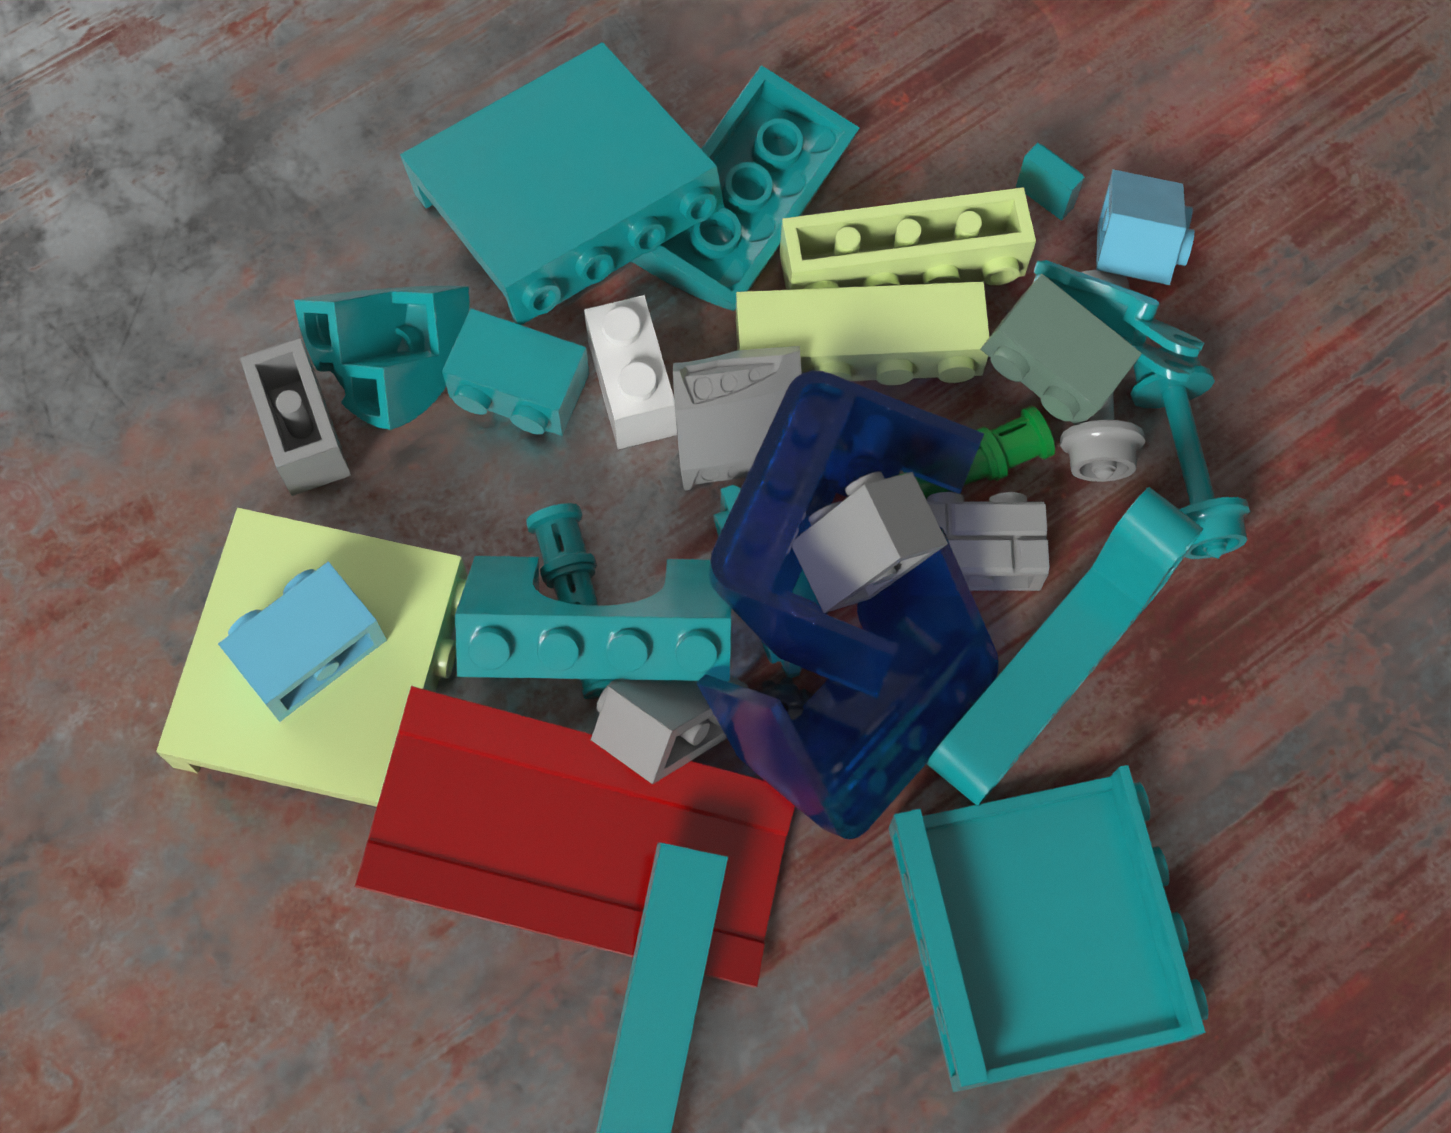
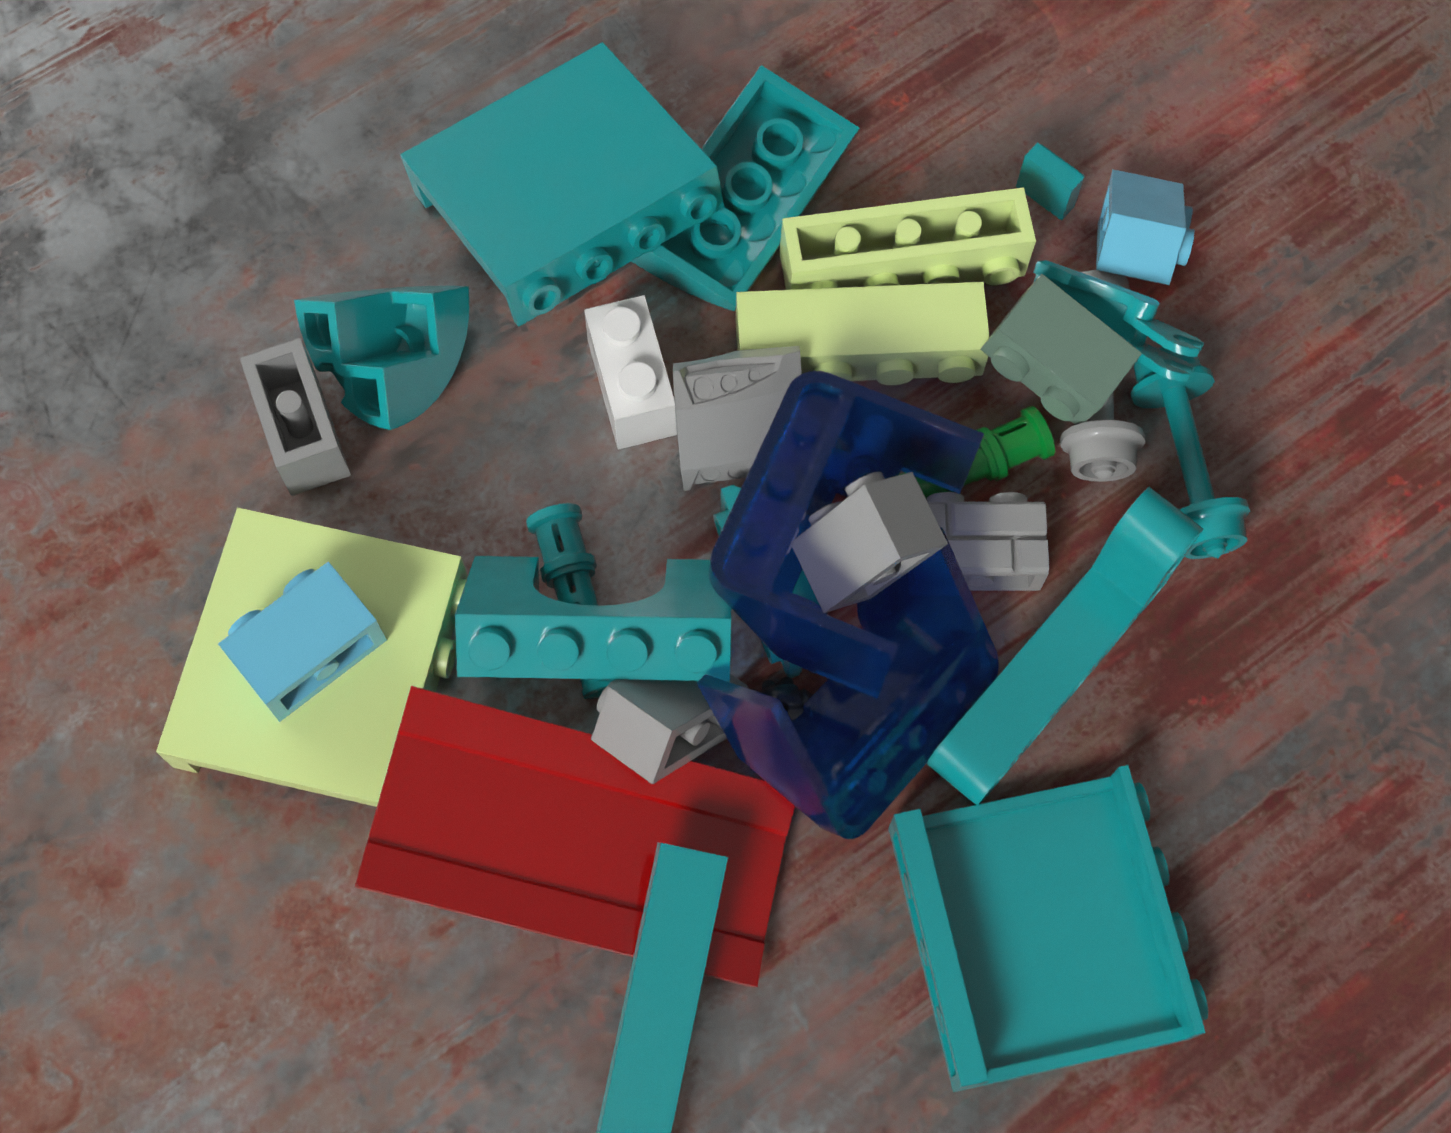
teal brick [442,308,590,436] -> none

